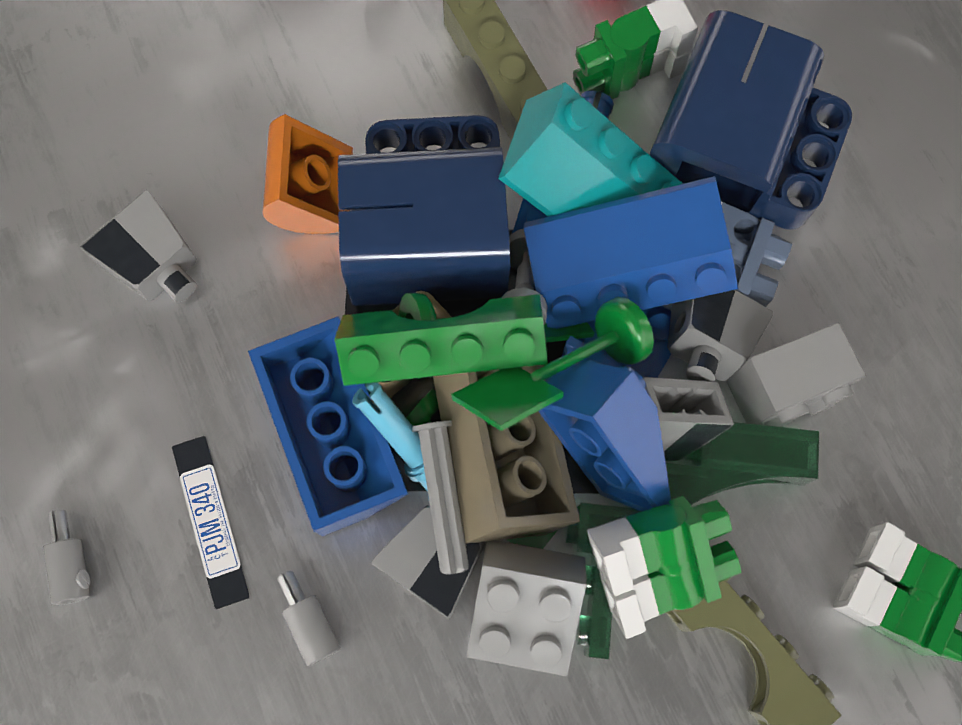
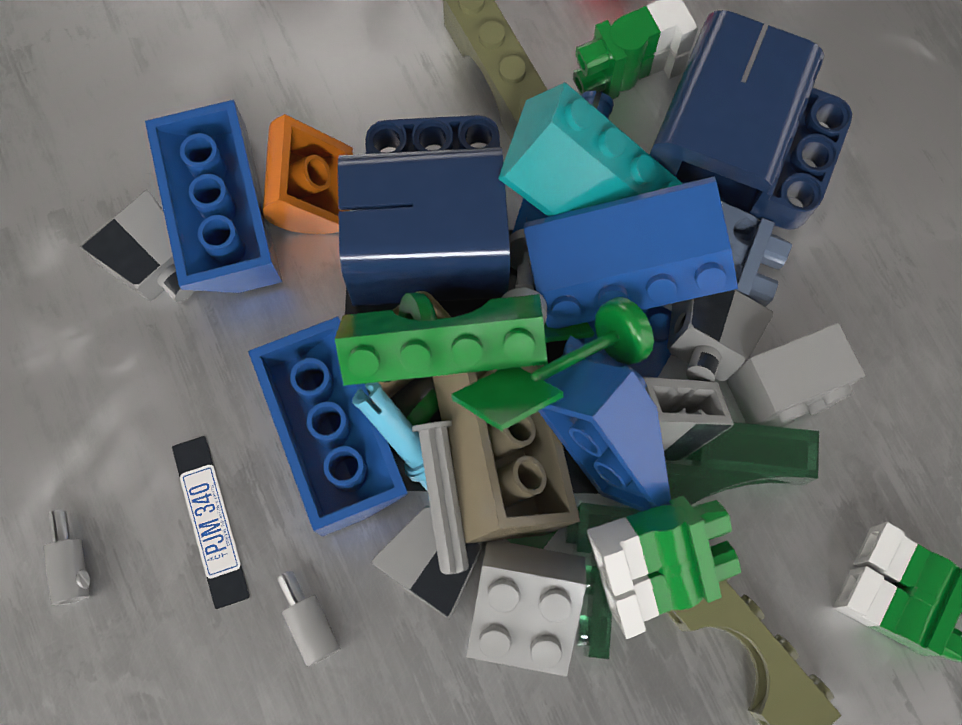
none -> blue slope [145,100,283,293]

